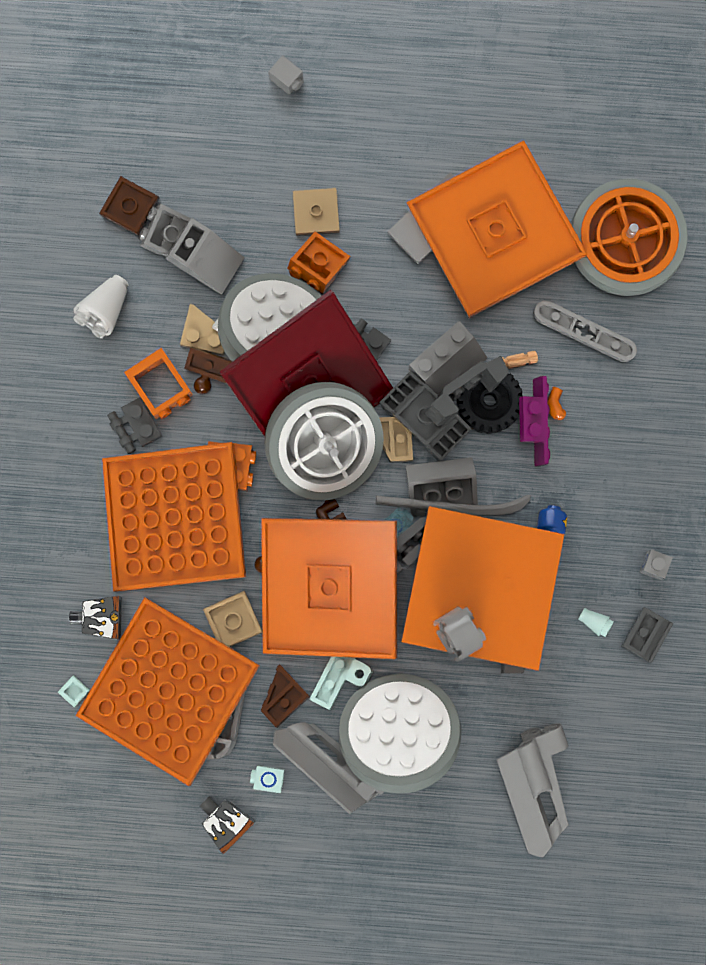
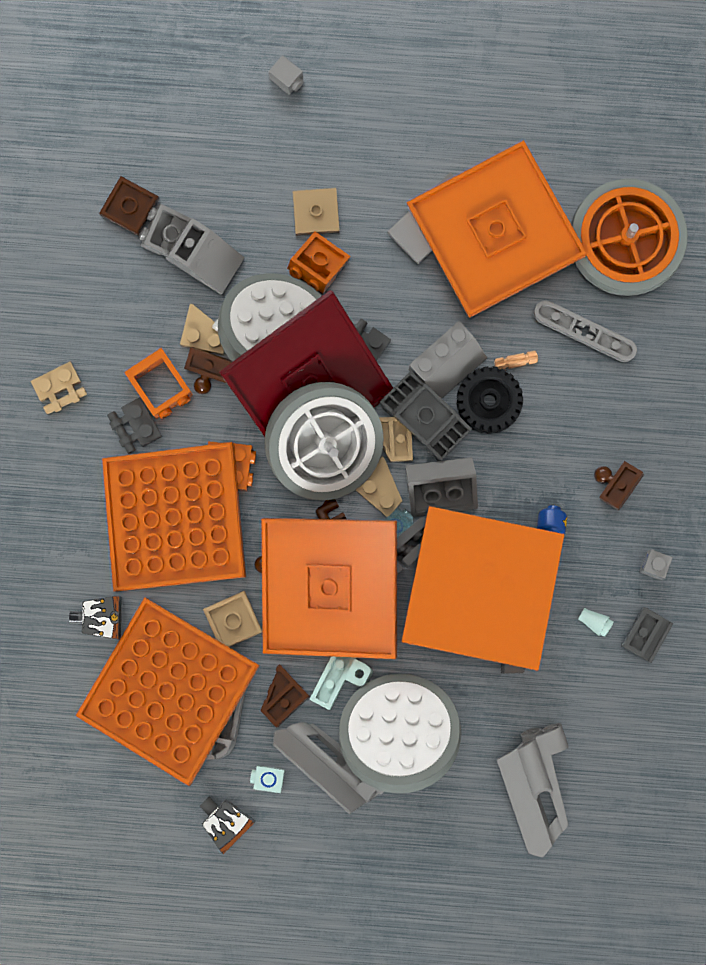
light aqua tile [58,675,90,707] -> none
white cone [73,275,129,338] -> none
light grey piece [375,495,531,515] -> none
dark grey plate [425,356,509,426] -> none
light grey brick [433,607,486,662] -> none
magenta bracket [519,376,550,467] -> none
orange arm [547,387,566,420] -> none
none -> tan plate [31,361,87,415]
none -> tan wing [355,457,402,518]
none -> reddish brown plate [594,461,644,511]

